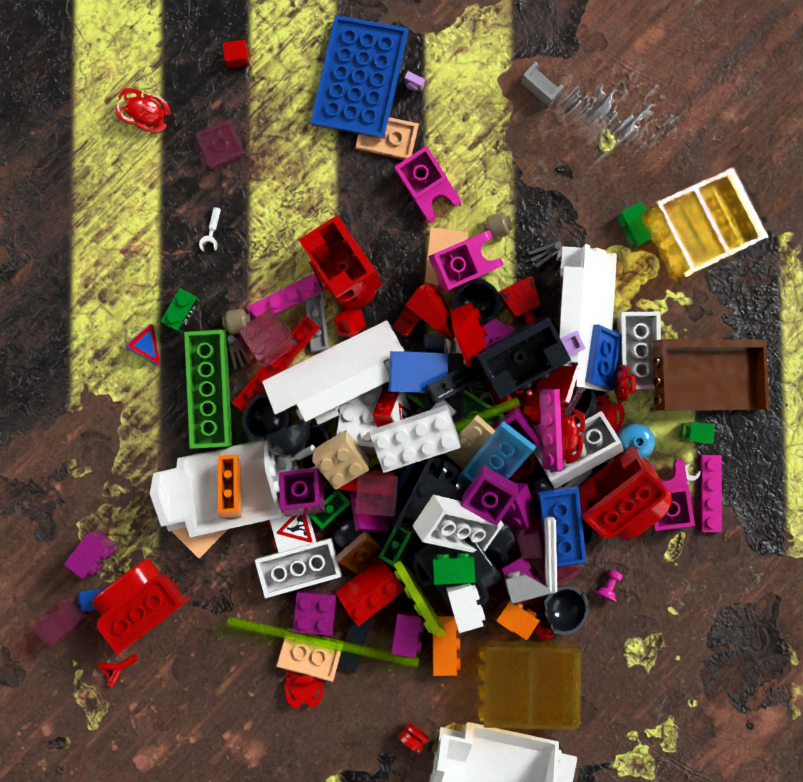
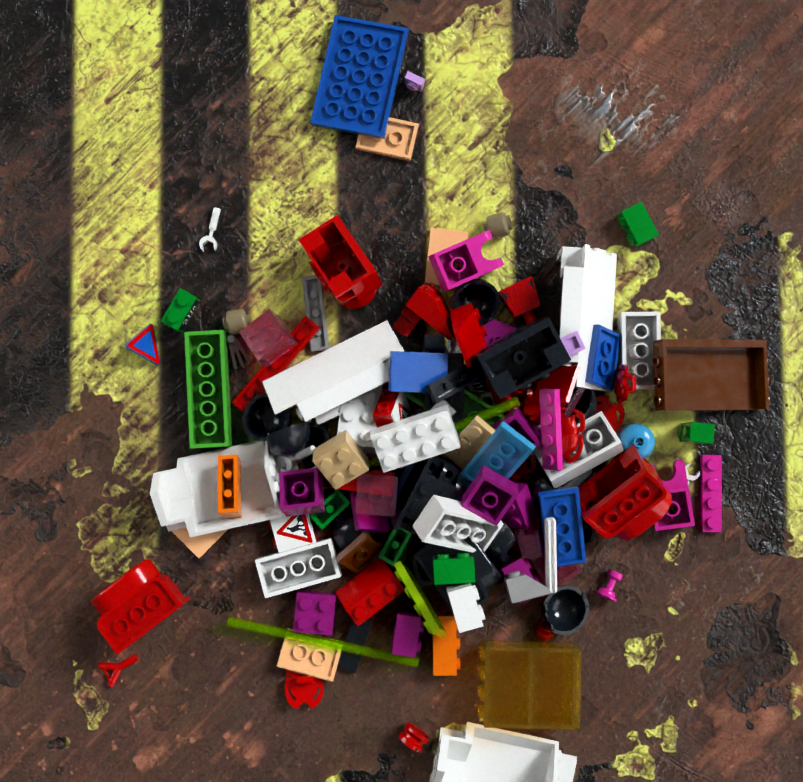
clear pink brick [33,597,89,647] -> none
magenta brick [64,530,117,579] -> none
blue brick [78,588,105,612] -> none
red shield [115,88,170,133] -> none
clear pink plate [195,119,246,170] -> none
red panel [223,40,250,68] -> none
dark pink plate [247,273,323,325] -> none
red panel [333,308,366,337] -> none
dark pink brick [394,146,461,224] -> none
orange brick [493,596,540,640] -> none
light grey panel [521,62,564,107] -> none
dark grey piece [528,242,562,267] -> none
clear yellow container [641,168,768,283] -> none

